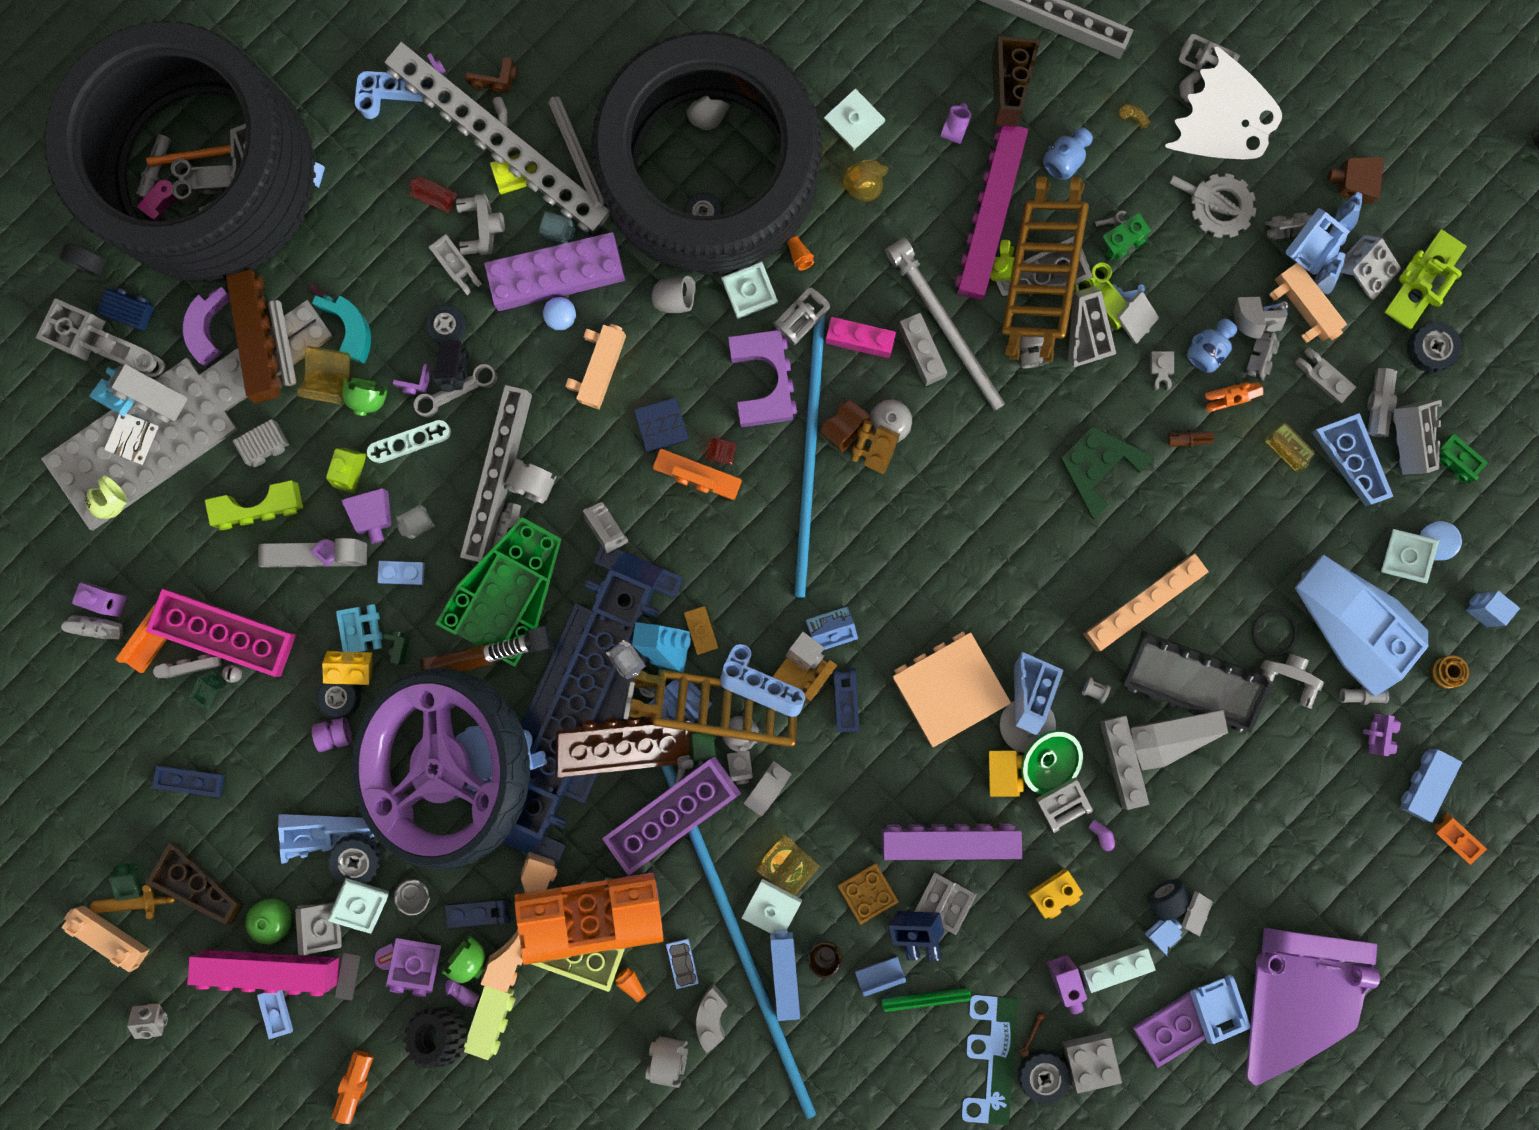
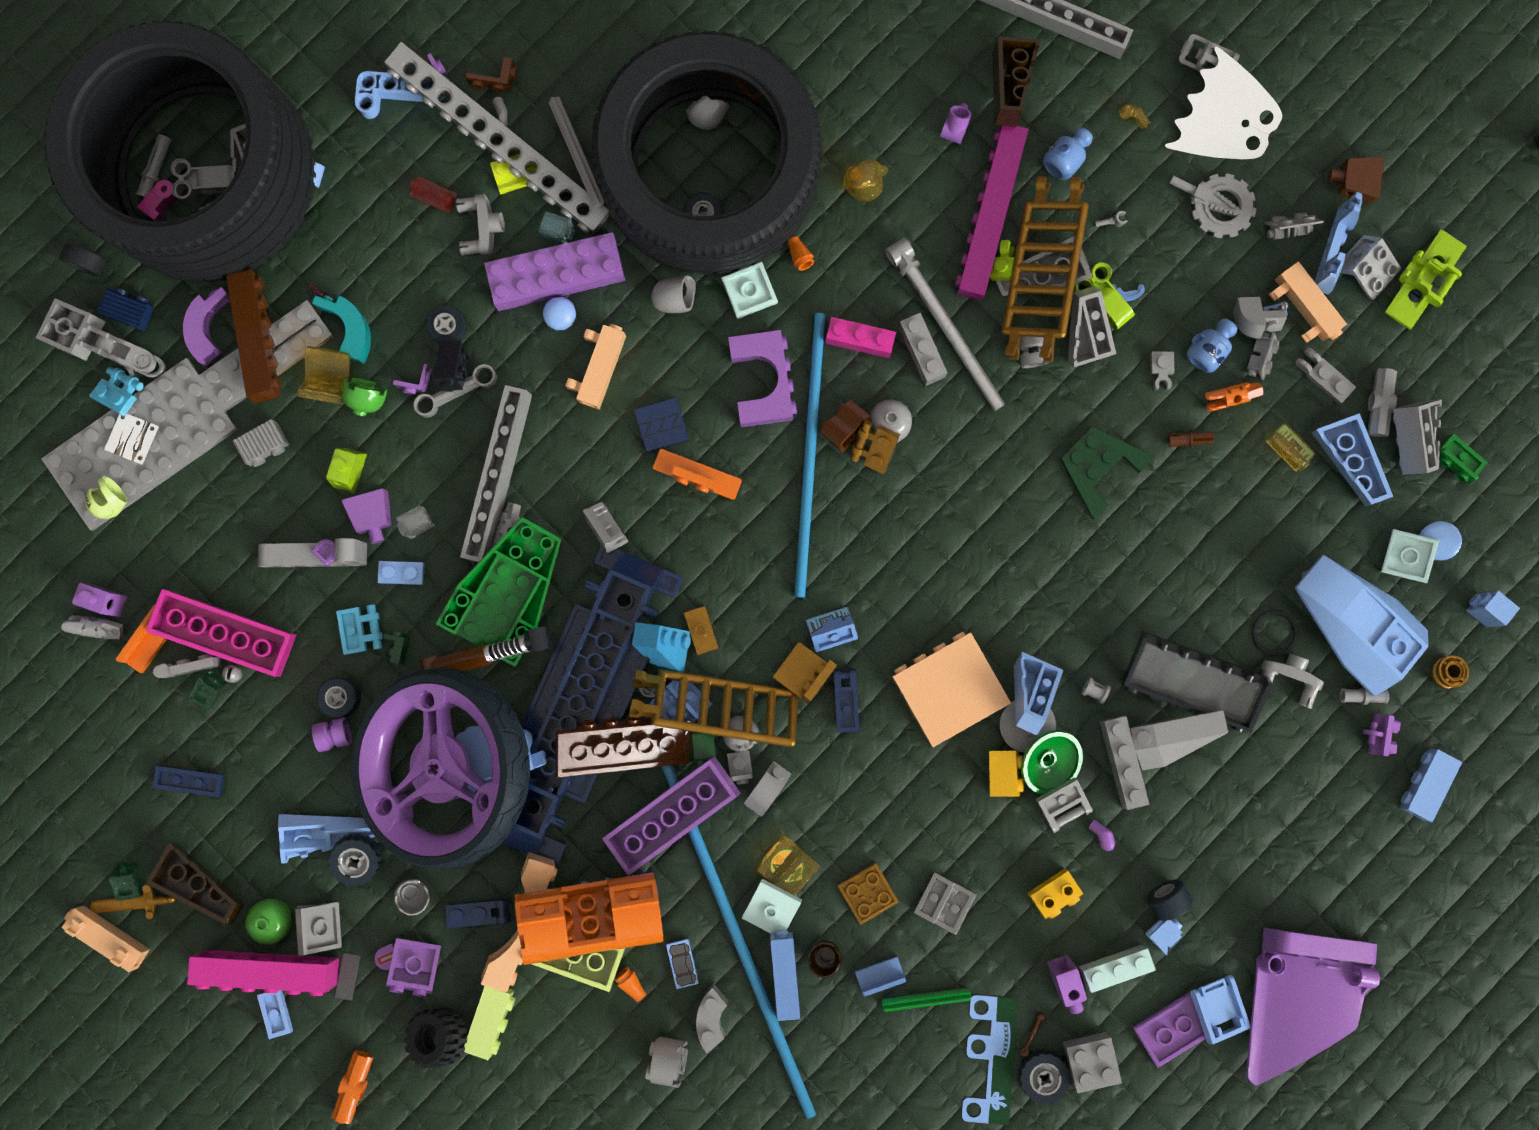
light grey wedge [106,364,188,423] -> none
light grey brick [127,1004,168,1039] -> none
orange bar [146,145,231,166] -> none
lime arch [205,480,303,530] -> none
light grey axle [268,300,296,386] -> none
yellow brick [322,651,373,685] -> none
light aqua plate [328,878,389,934] -> none
light aqua beam [367,420,451,463] -> none
light grey hinge [429,234,482,295] -> none
bright green cylinder [442,936,485,983] -> none
medium lavender arm [445,979,480,1008] -> none
light grey brick [505,459,557,504] -> none
clear brick [606,640,645,680] -> none
light grey piece [623,675,635,719] -> none
light grey hand [675,755,693,785] -> none
clear red slope [706,438,737,465] -> none
light blue beam [720,644,805,717] -> none
light grey piece [773,288,830,345] -> none
light grey brick [786,632,825,672] -> none
light aqua plate [824,89,885,151] -> none
medium lavender brick [881,823,1022,860] -> none
dark blue brick [889,911,944,962] -> none
light nougat arch [1083,554,1209,652] -> none
green bracket [1102,214,1151,261] -> none
light grey piece [1117,290,1159,344] -> none
light grey arm [1179,70,1202,103] -> none
light grey piece [1181,891,1213,936] -> none
light blue container [1286,208,1350,275] -> none
black wheel [1407,322,1462,373] -> none
orange hinge [1434,812,1487,865] -> none

